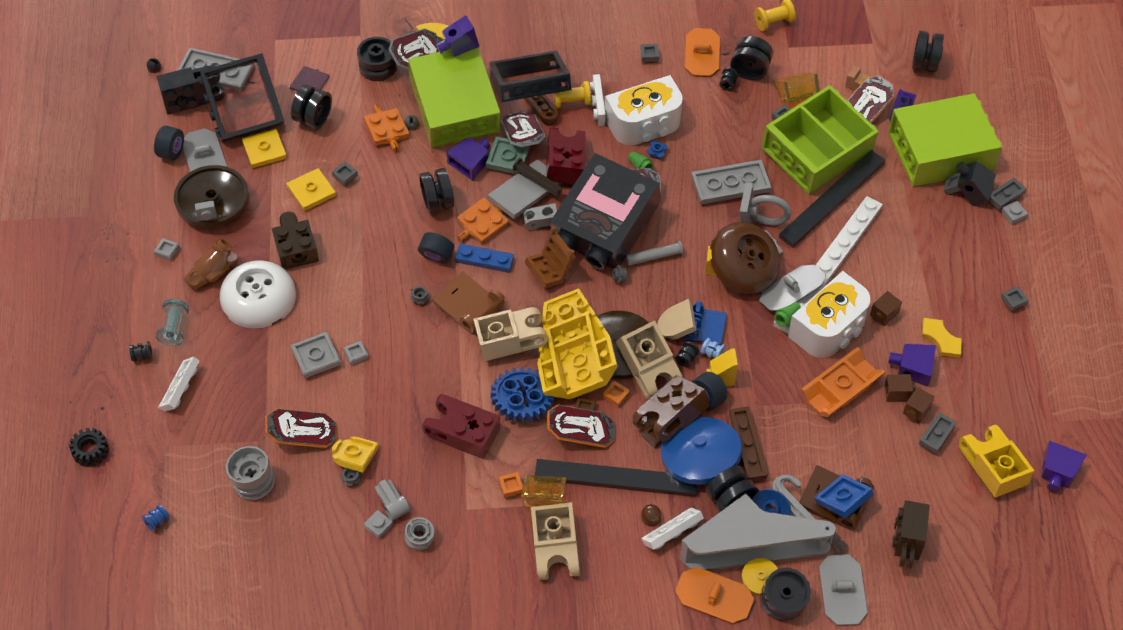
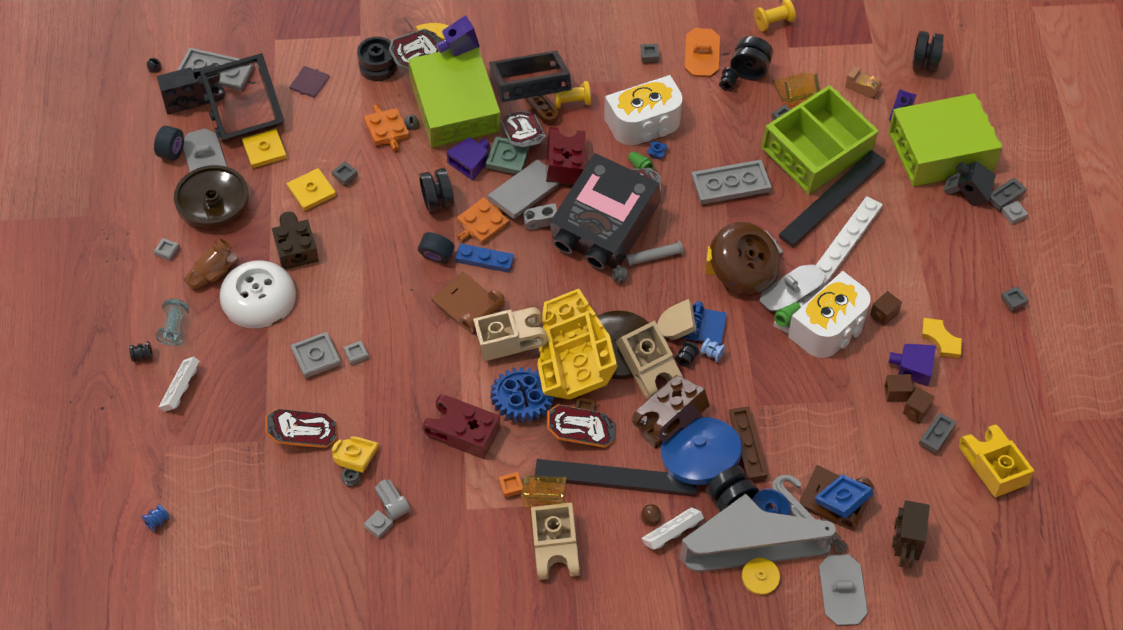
black tyre [69,428,109,467] -> none
light grey plate [195,201,217,221] -> none
light grey wheel [226,446,275,500] -> none
black wheel [291,84,332,129] -> none
light grey wheel [404,517,434,551] -> none
dark grey plate [411,286,429,304] -> none
dark brown axle [512,158,562,196] -> none
dark orange plate [524,226,576,289] -> none
white plate [590,74,605,127] -> none
orange tile [602,381,630,408] -> none
orange shield [675,567,754,623] -> none
black wheel [692,372,728,411] -> none
yellow slope [706,348,738,387] -> none
light grey tile [740,182,792,226] -> none
black wheel [760,567,811,621] -> none
orange piece [801,347,885,417] -> none
shield [847,75,894,123] -> none
dark purple torso [1041,441,1087,492] -> none

